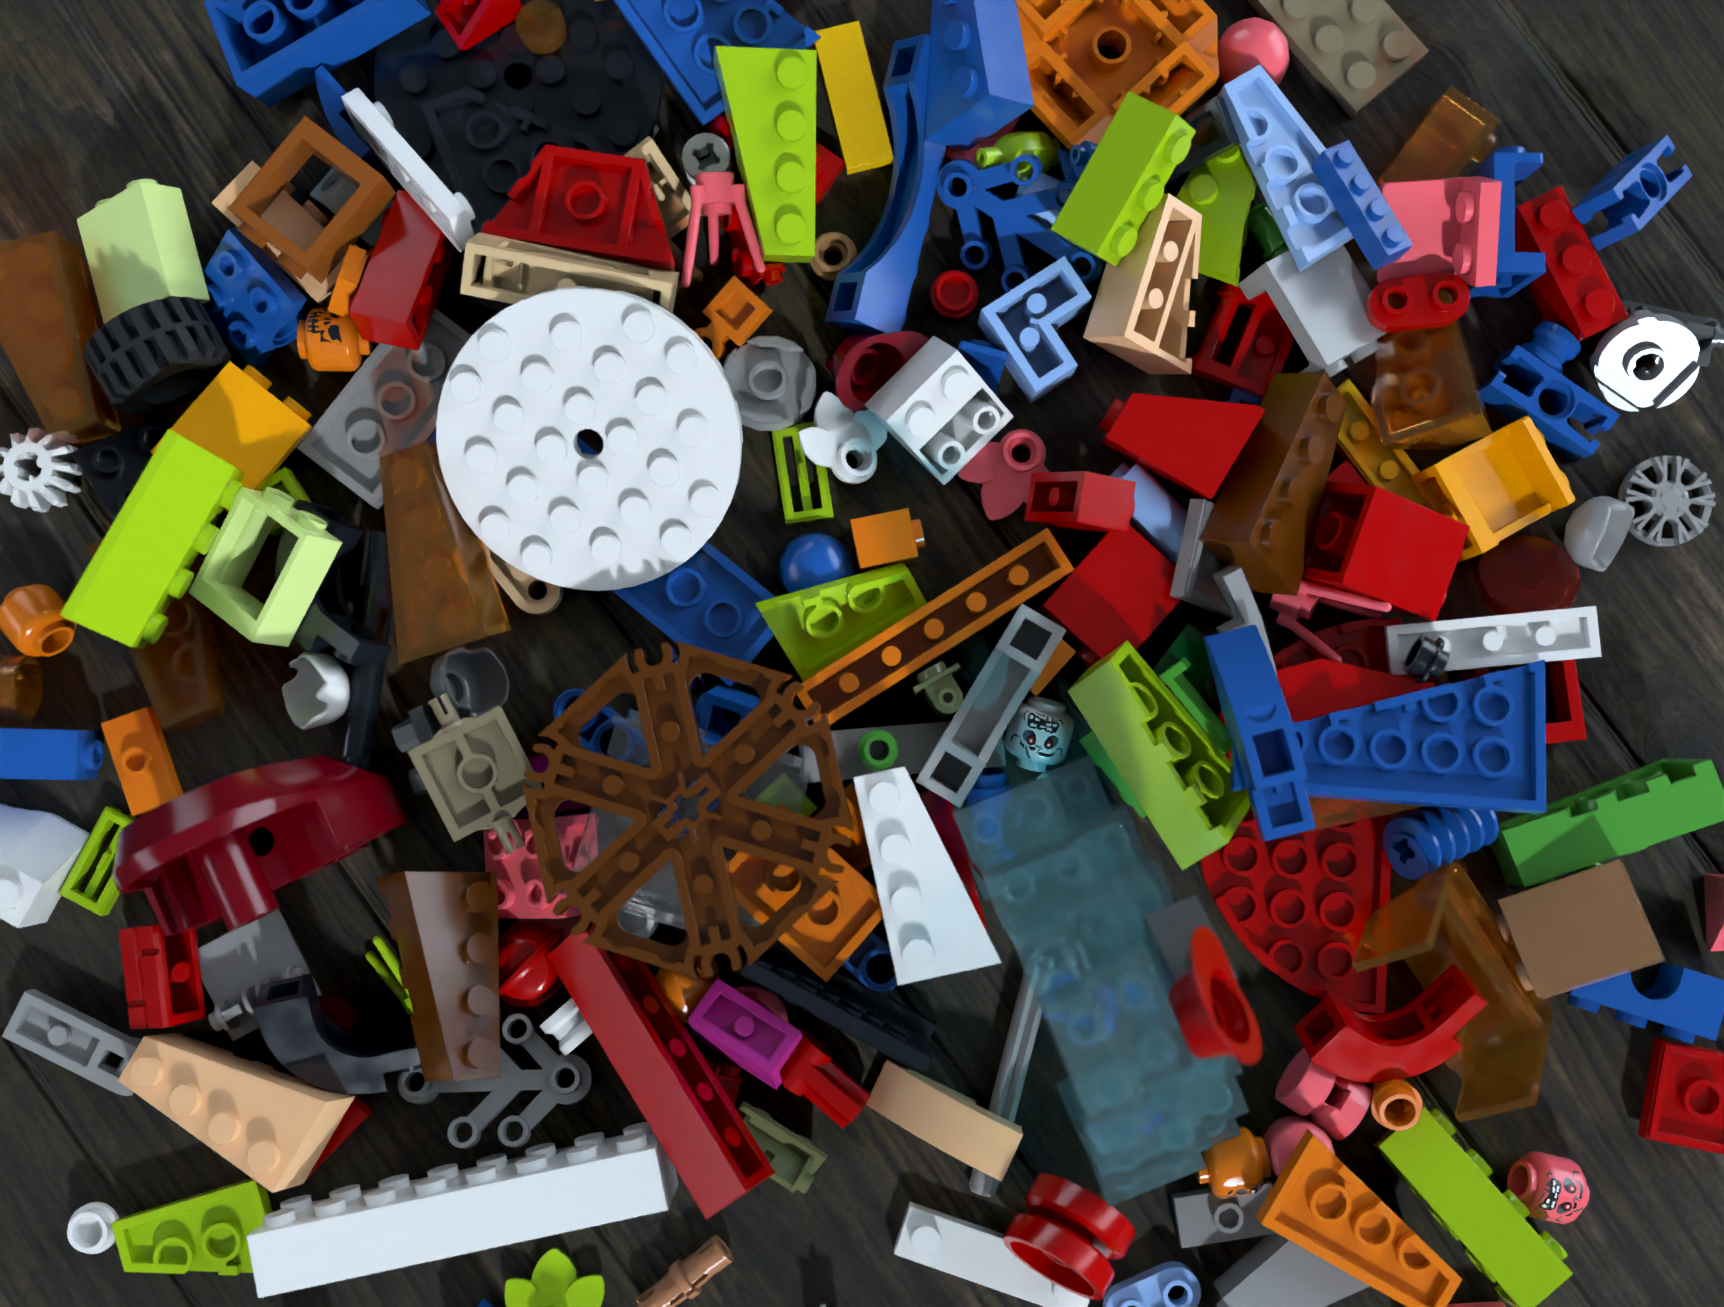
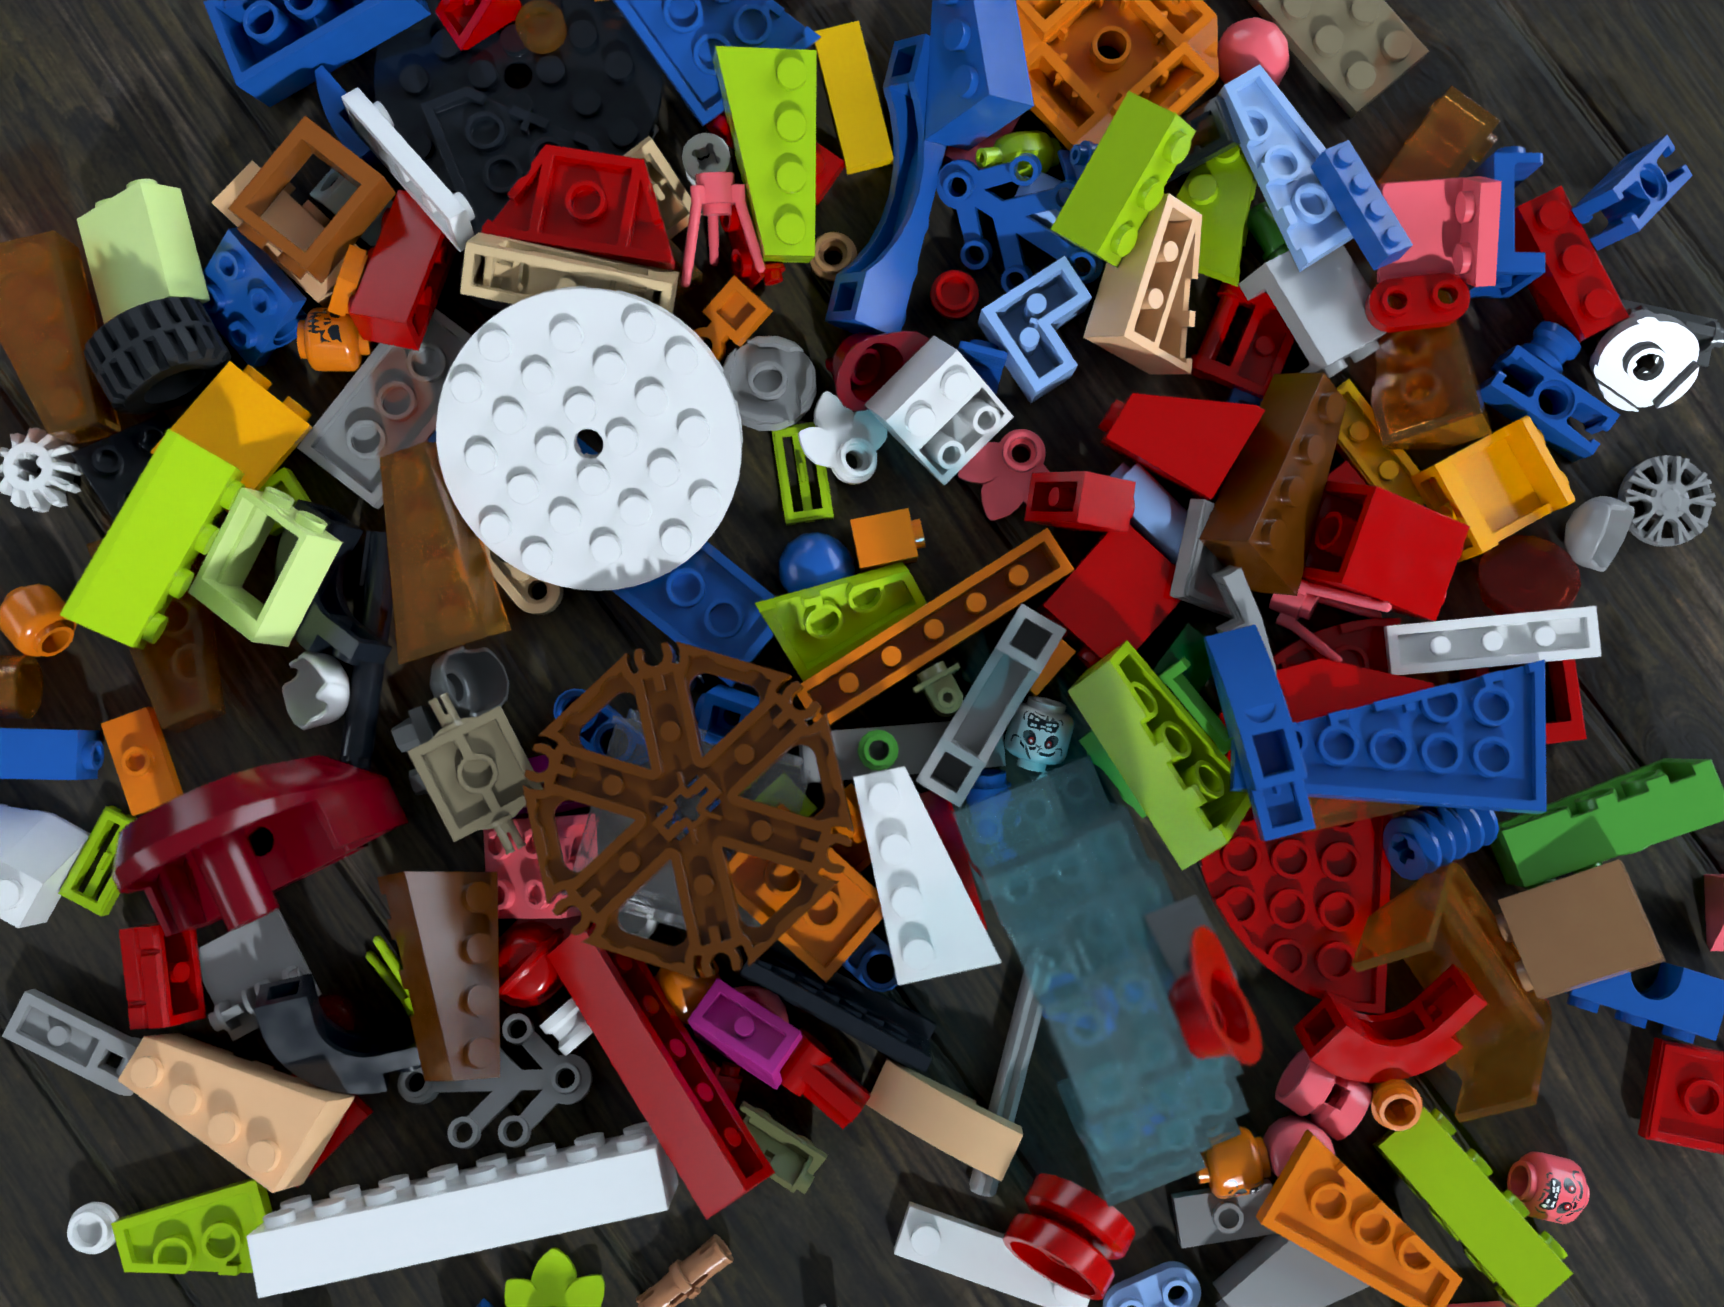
black plate [1403,635,1450,684] -> none

